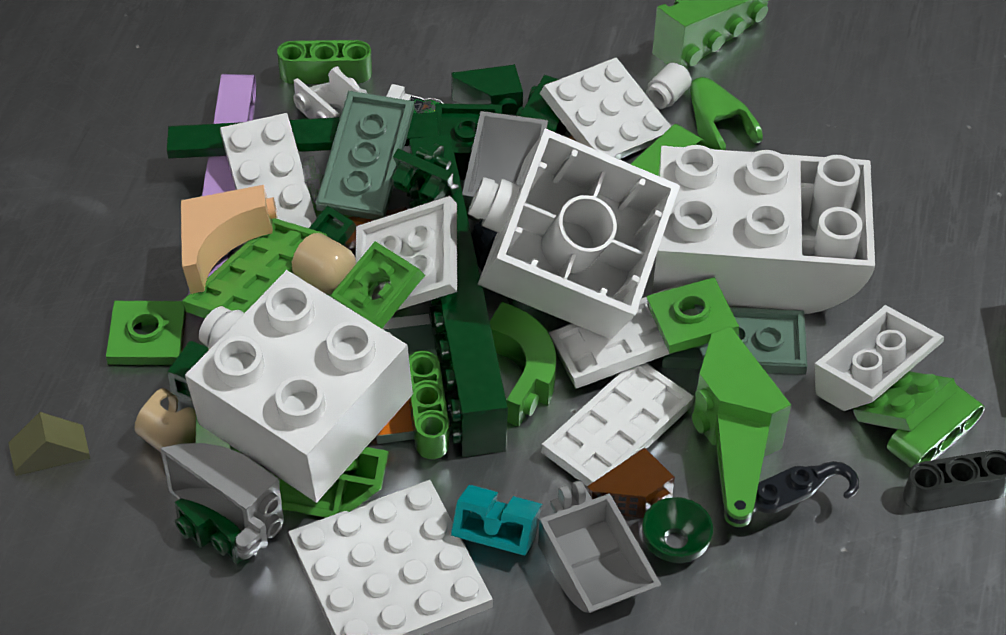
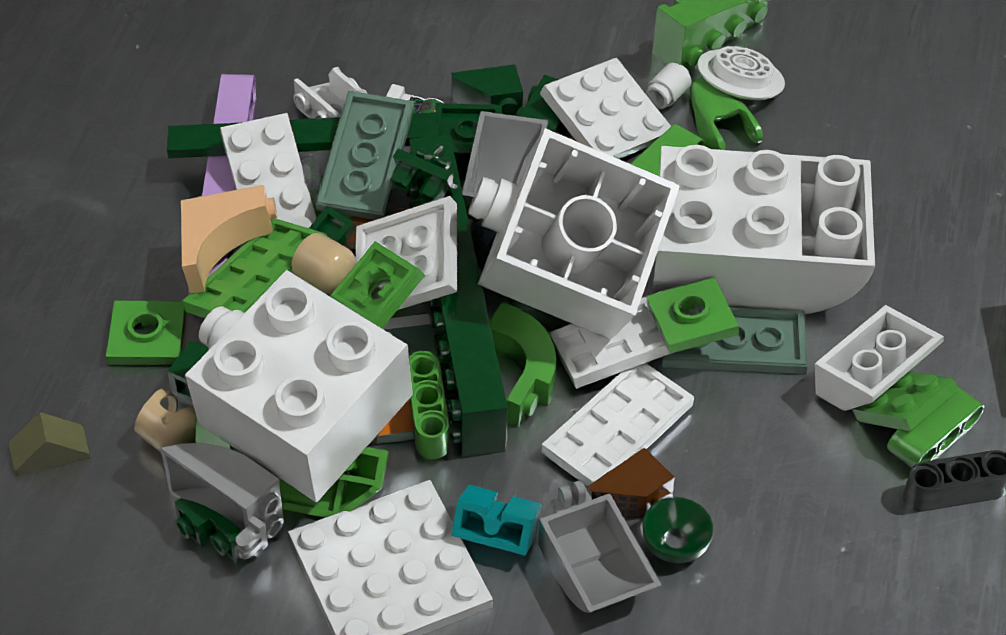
bright green beam [277,40,372,84] -> none
bright green slope [692,326,859,527] -> none
none -> white wheel [698,46,785,100]

